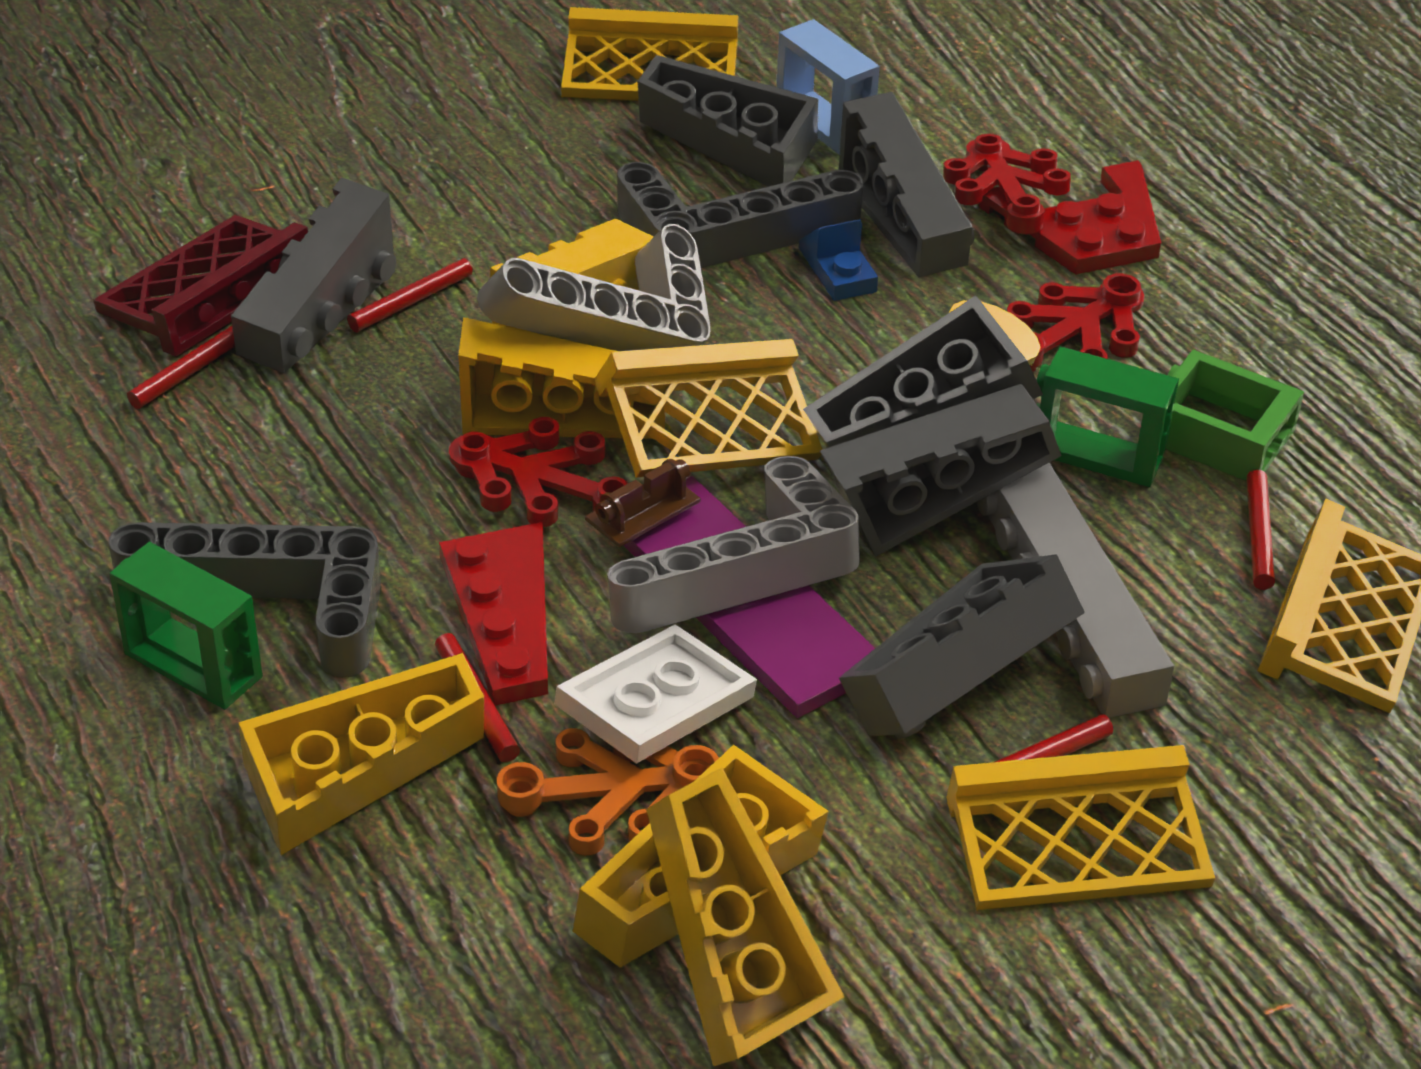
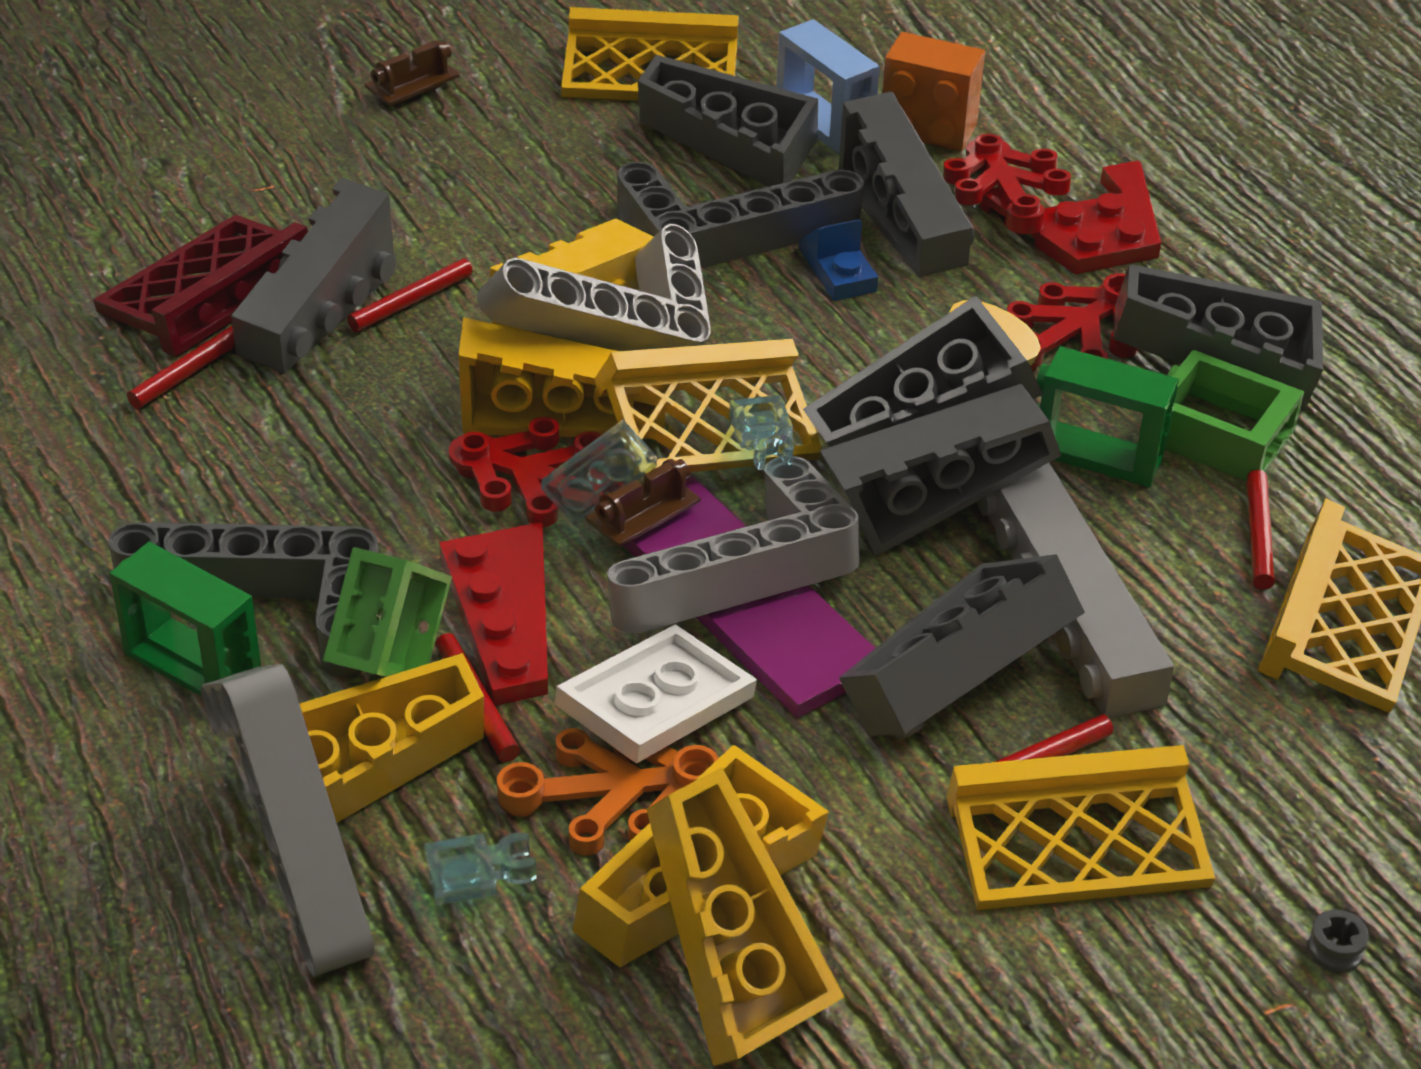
none -> light grey beam [201,664,375,977]
none -> bright green window [323,547,452,677]
none -> reddish brown hinge [364,40,460,106]
none -> clear light blue plate [424,833,536,906]
none -> clear light blue plate [541,419,657,526]
none -> clear light blue plate [729,395,794,470]
none -> orange brick [882,31,985,151]
none -> dark grey wedge [1113,264,1323,411]
none -> dark grey bush [1307,910,1369,973]

